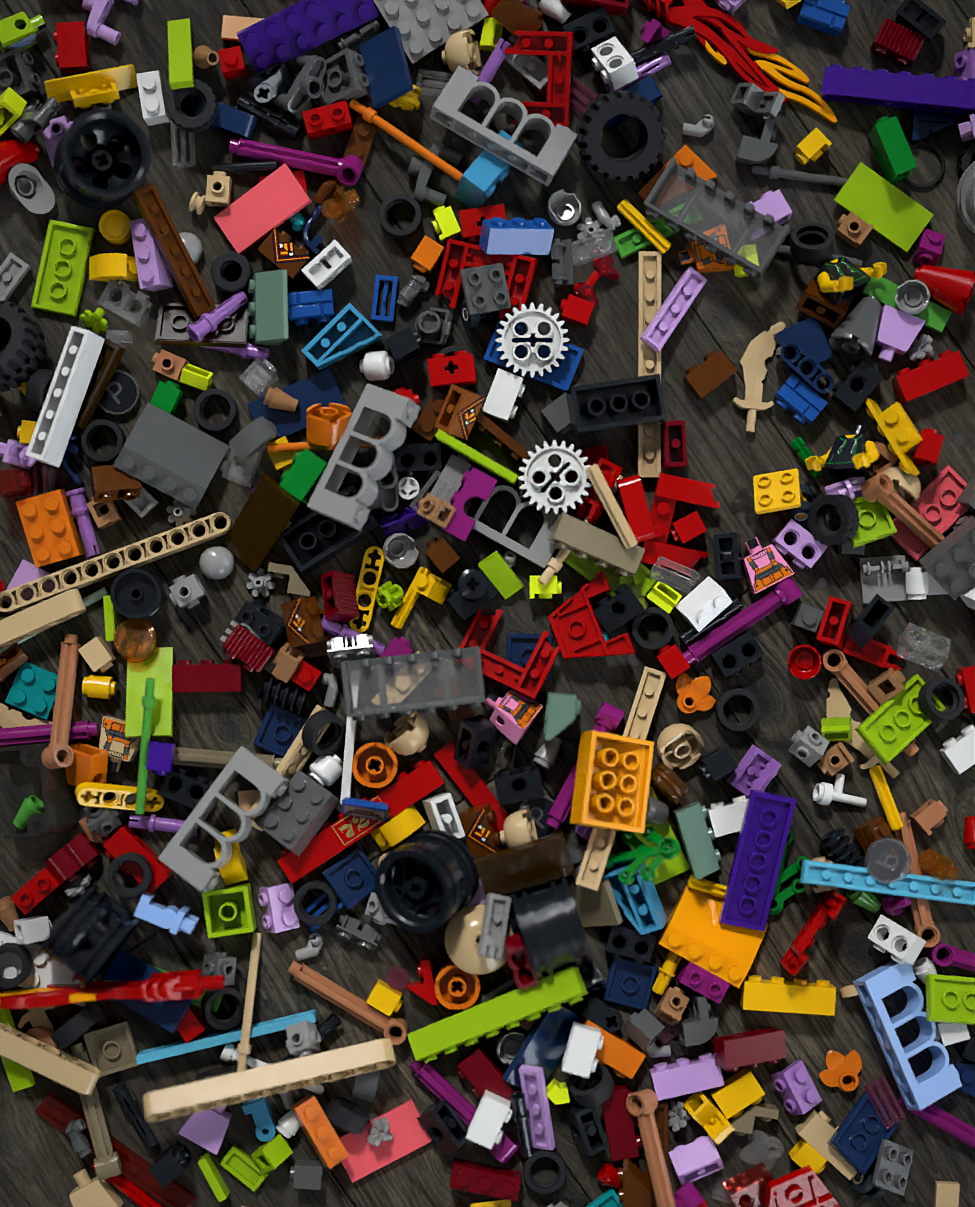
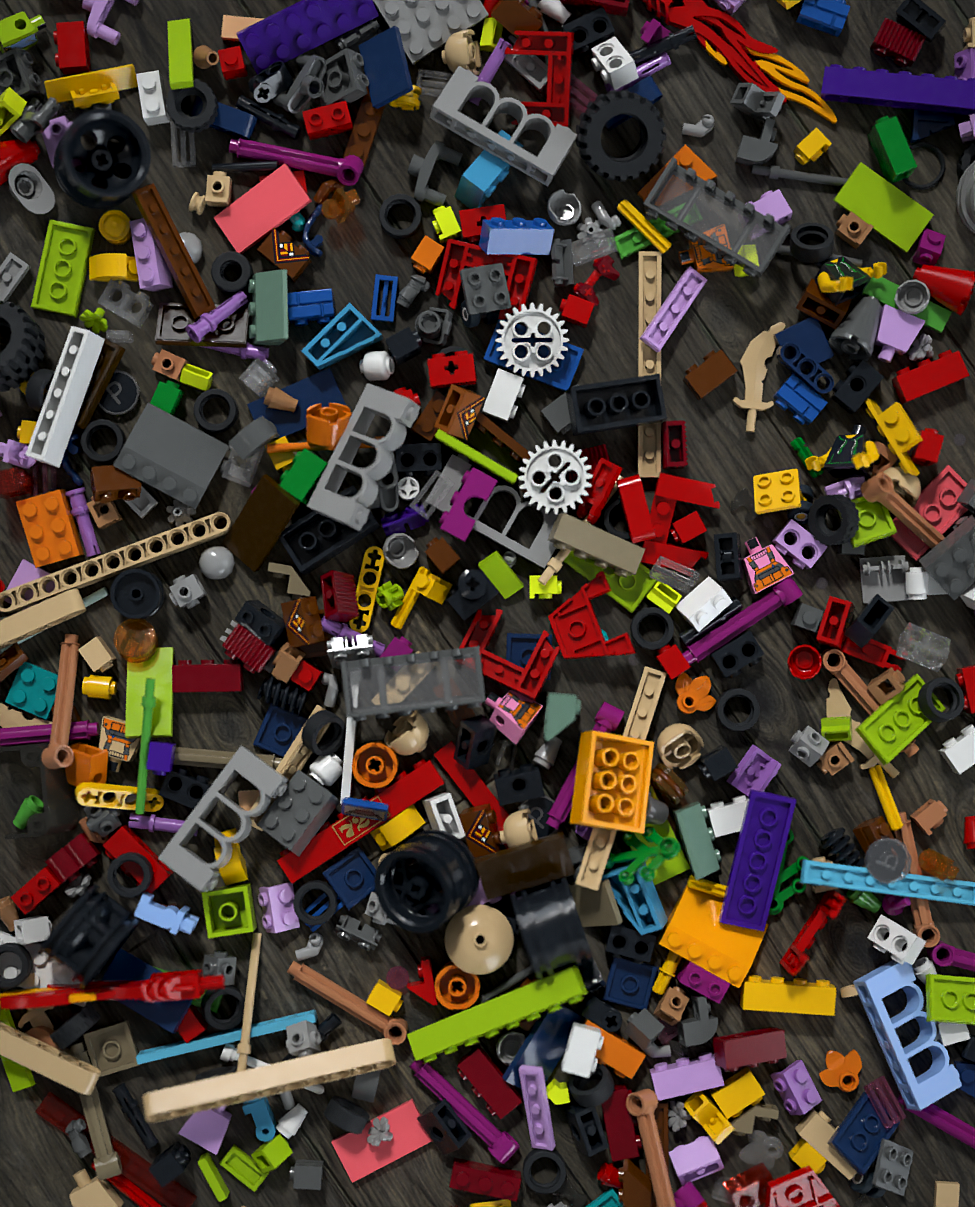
lime tile [103,595,119,641] -> none
light grey plant [246,568,276,598] -> none
orange brick [290,1094,349,1169] -> none
white brick [301,240,352,290] -> none
orange bar [349,99,463,182] -> none
medium nougat brick [417,493,456,528] -> none
white piece [466,1090,513,1149] -> none
light grey hinge [477,893,511,960] -> none
dark red brick [504,933,538,990] -> none
black pin [510,1091,534,1157] -> none
tan axle [585,464,638,549] -> none
black brick [593,582,649,634] -> none
white piece [813,774,867,807] -> none

